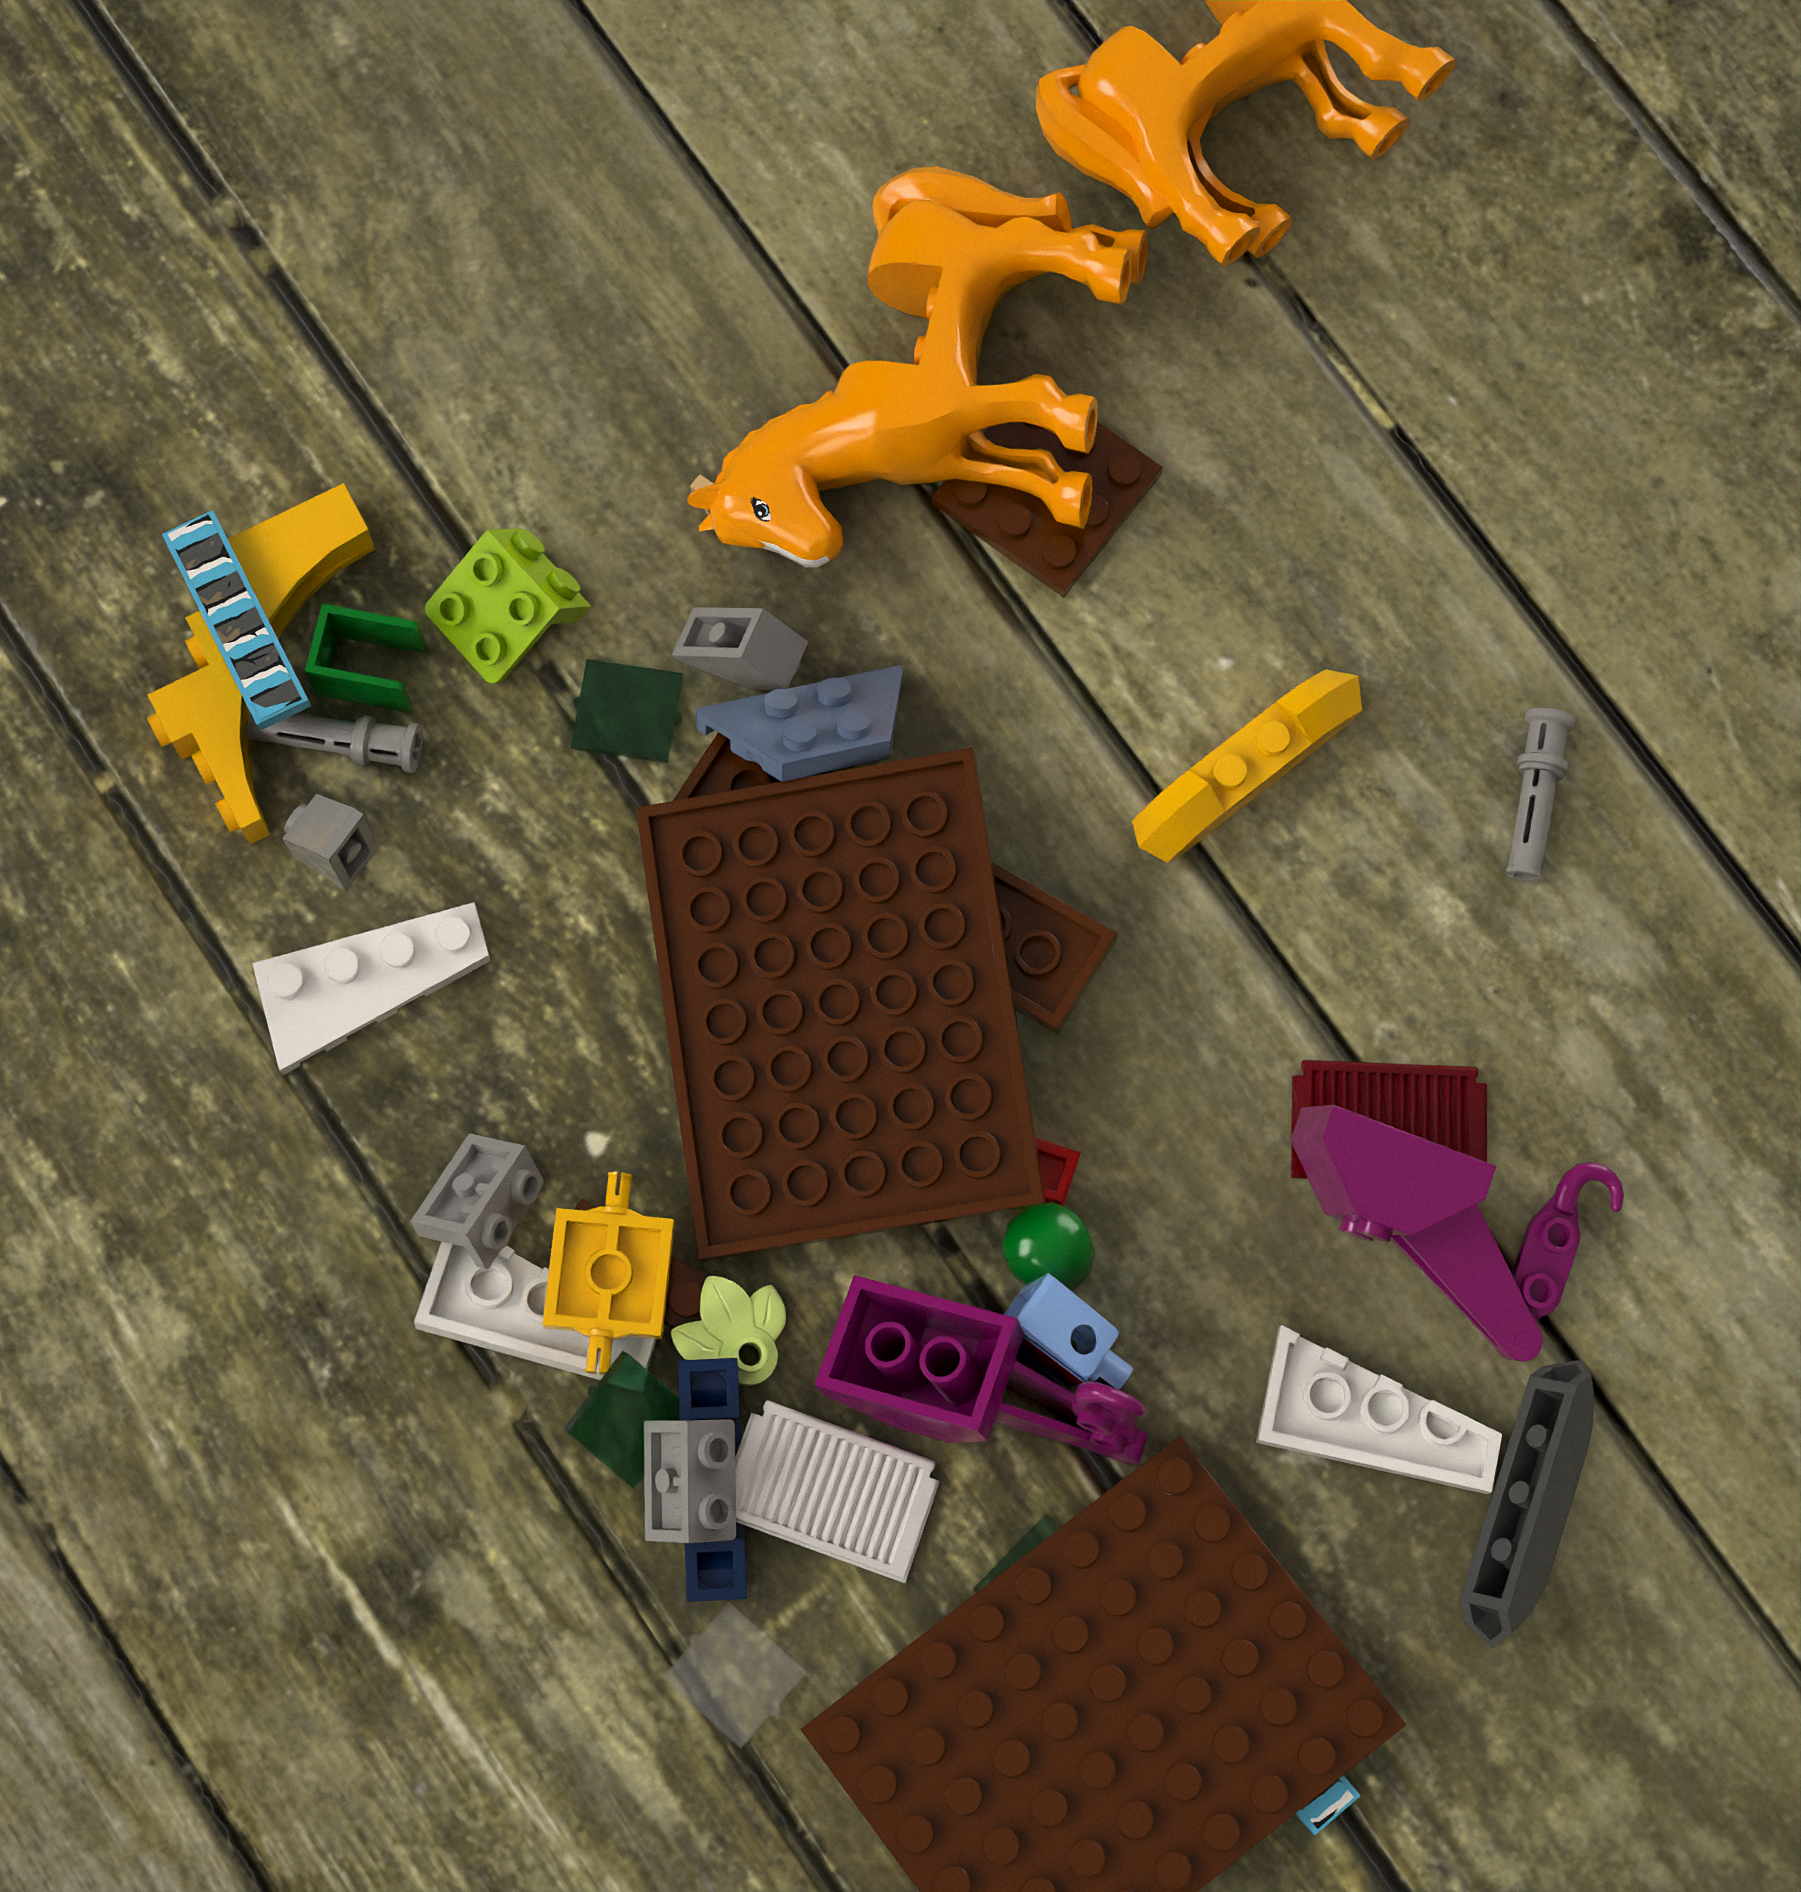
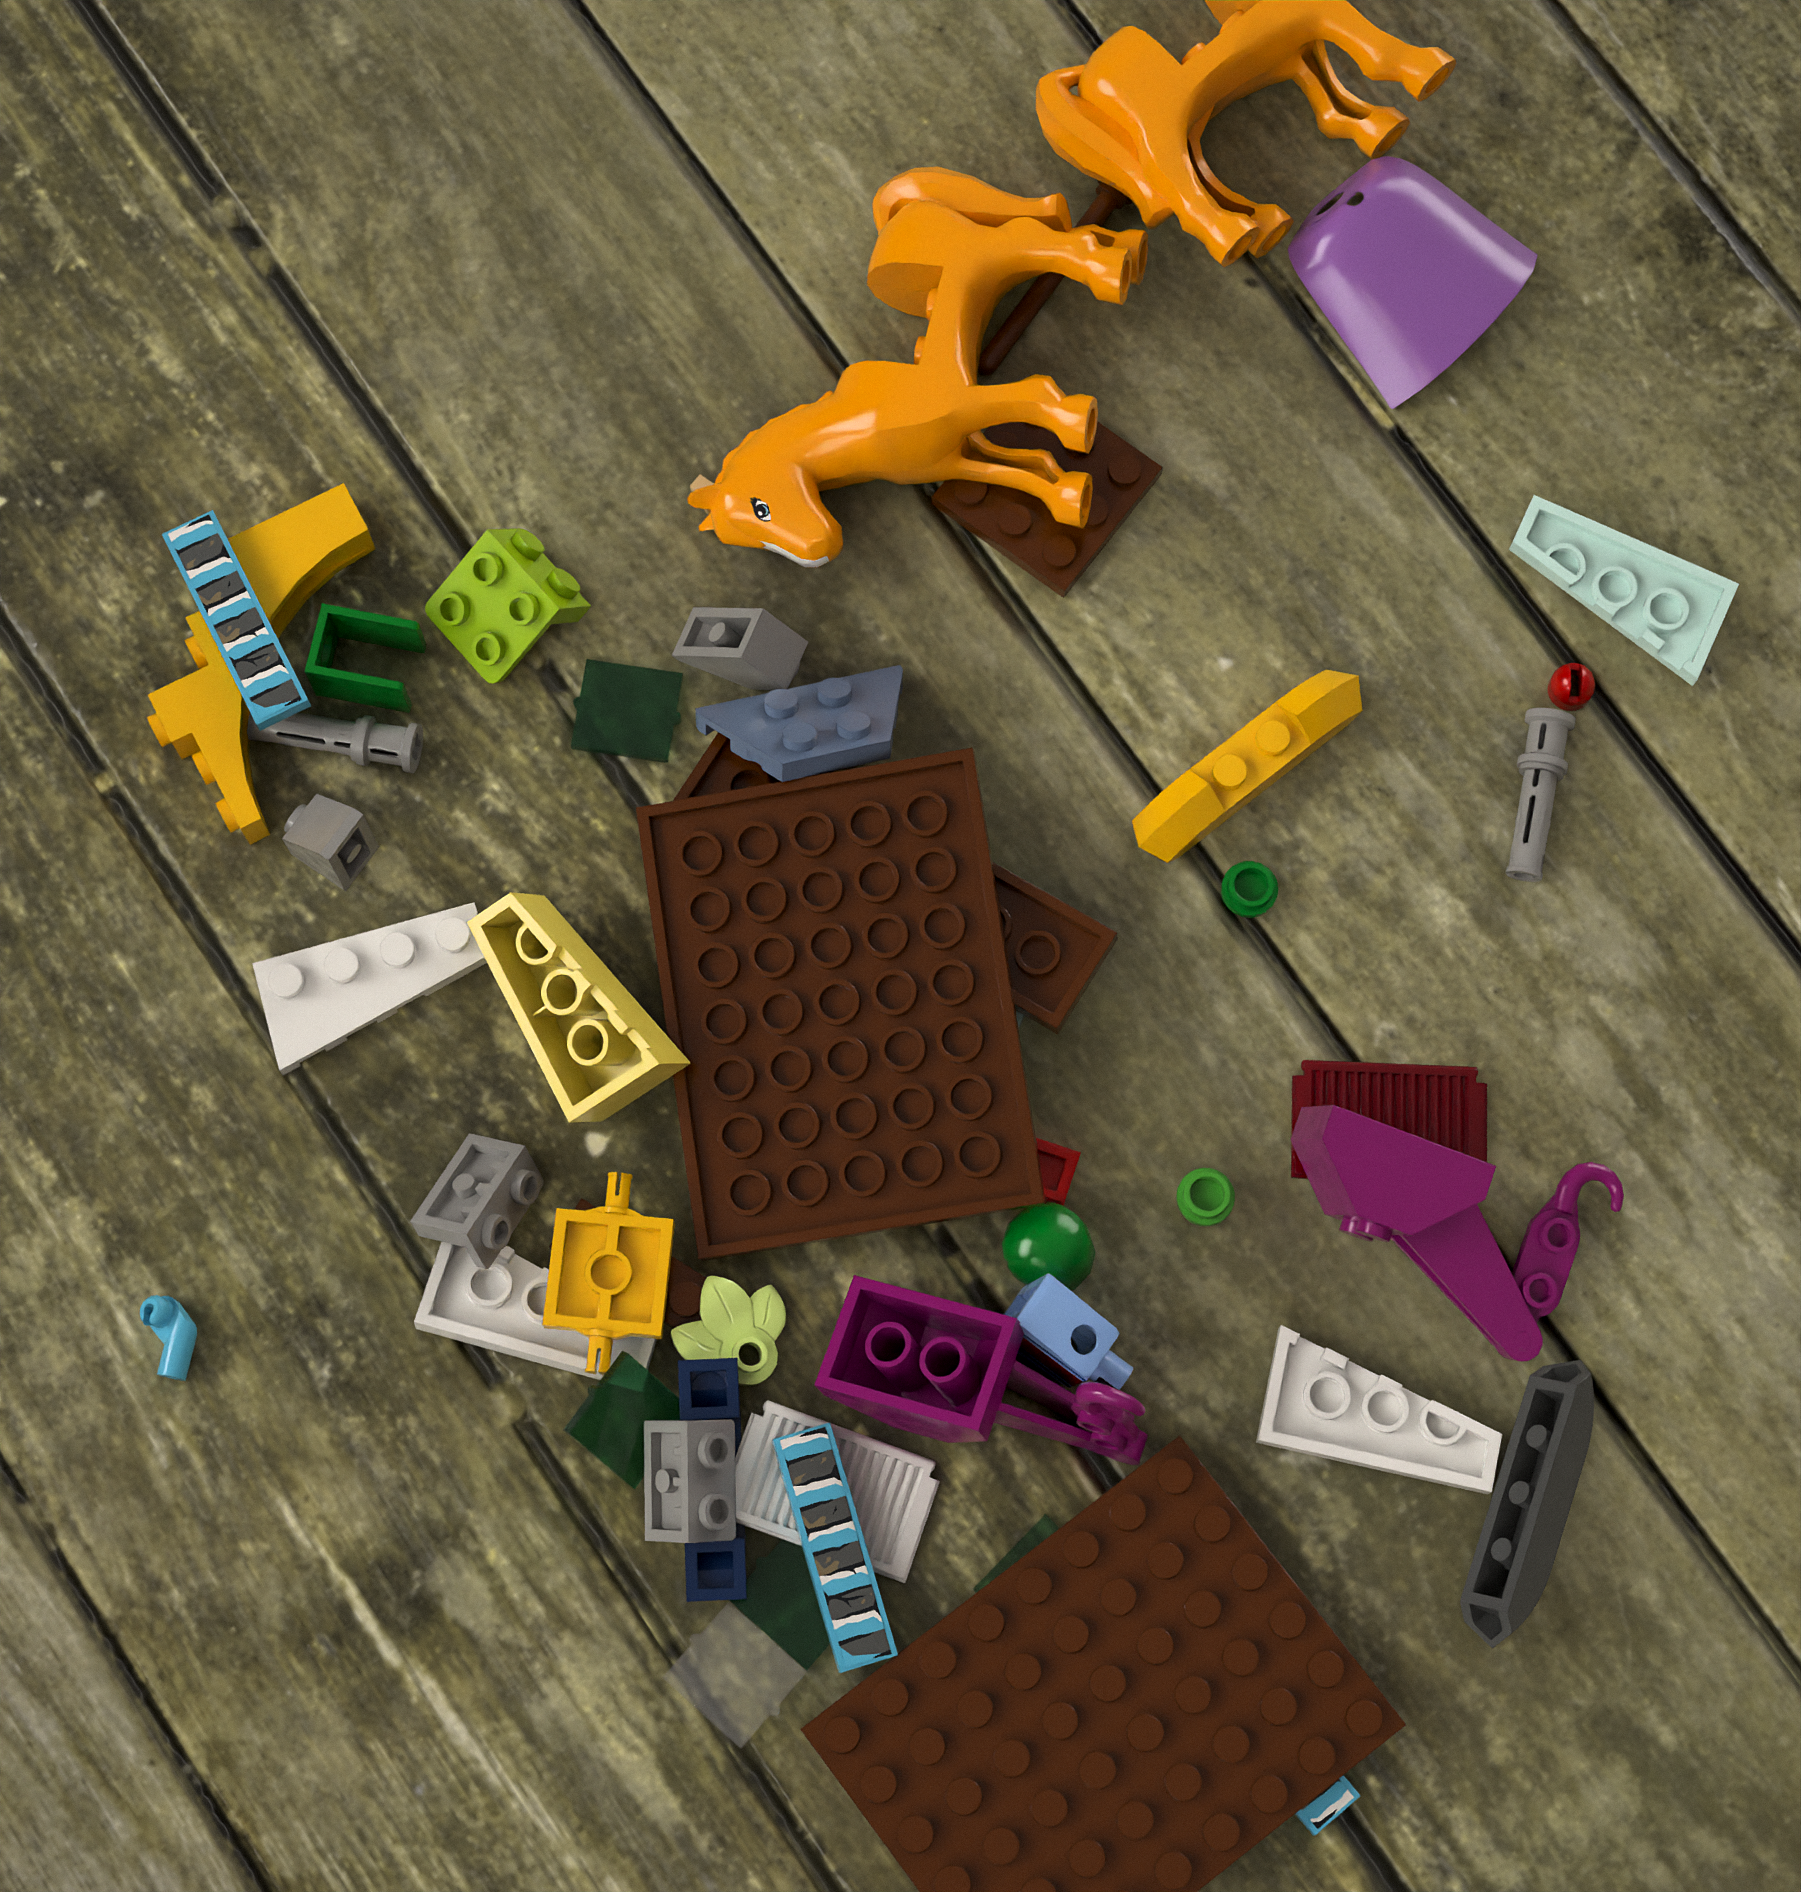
none -> medium azure arm [140,1295,197,1381]
none -> light yellow wedge [467,892,691,1123]
none -> clear green piece [729,1539,830,1671]
none -> tile [771,1423,898,1673]
none -> reddish brown piece [978,180,1133,376]
none -> bright green plate [1176,1168,1235,1226]
none -> green plate [1221,861,1278,918]
none -> medium lavender piece [1288,156,1537,409]
none -> light aqua wing [1509,495,1739,686]
none -> red hinge [1548,663,1595,711]

